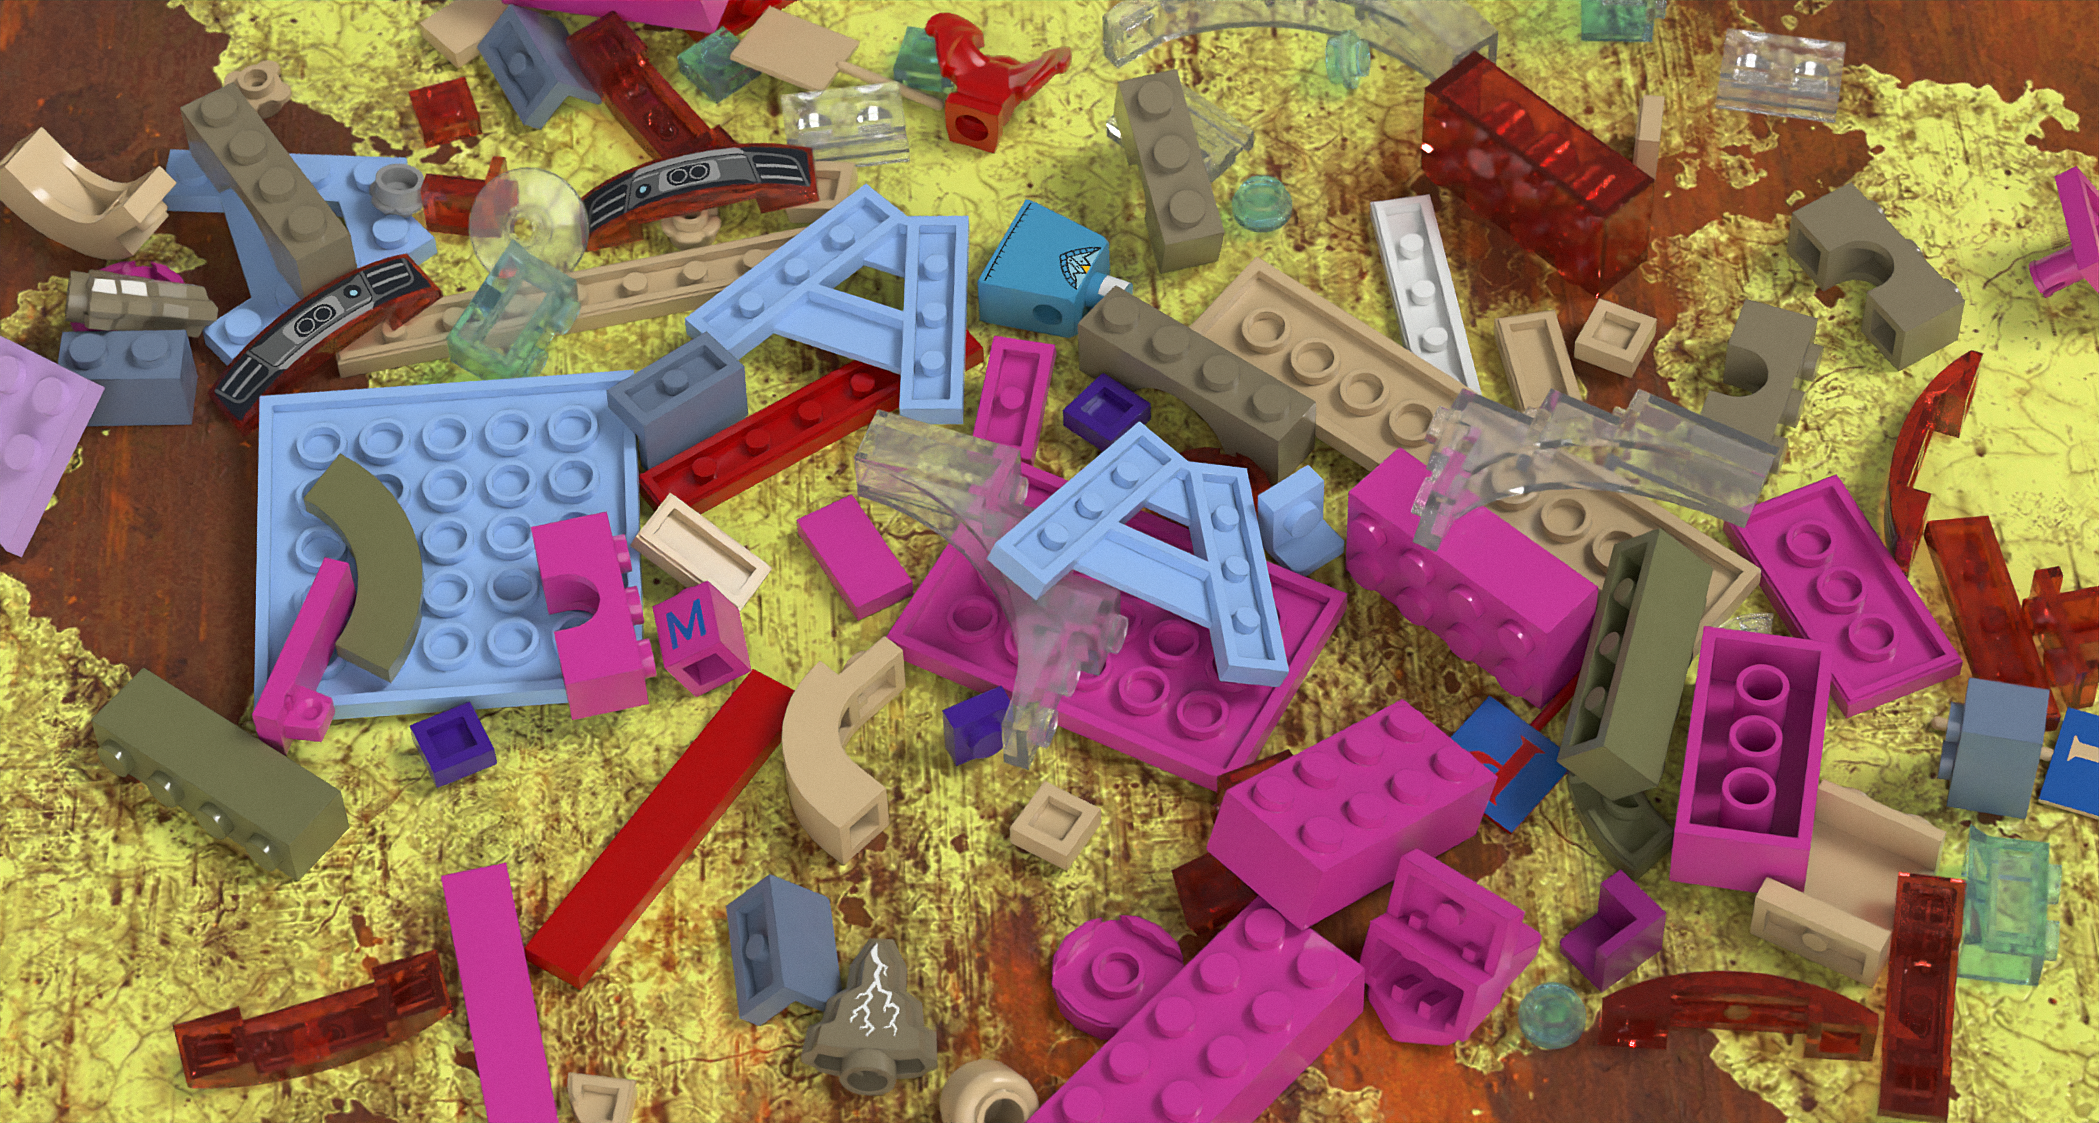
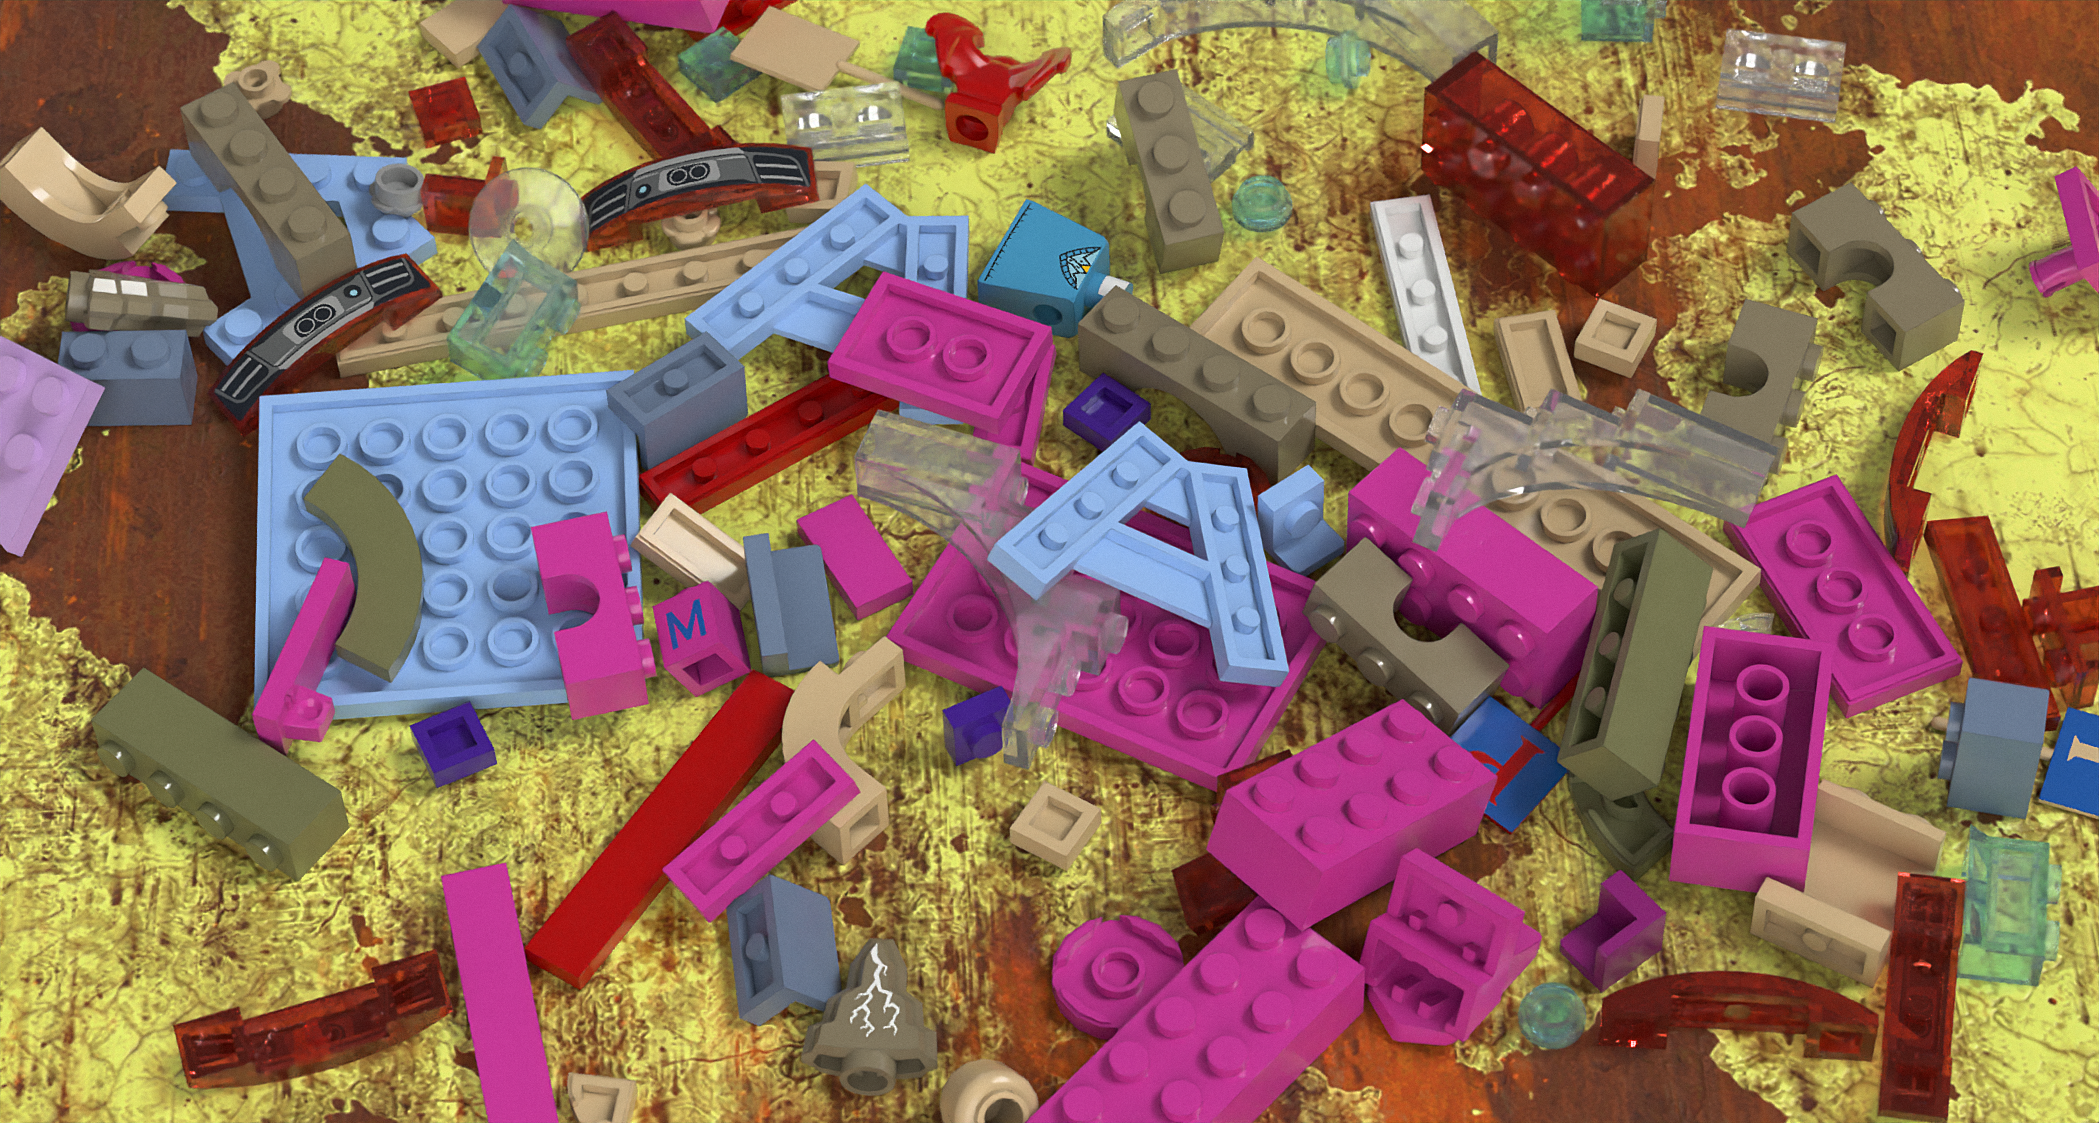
none -> dark pink hinge [662,739,861,923]
none -> sand blue panel [743,533,839,677]
none -> dark pink plate [827,271,1053,435]
none -> dark tan arch [1302,537,1510,737]

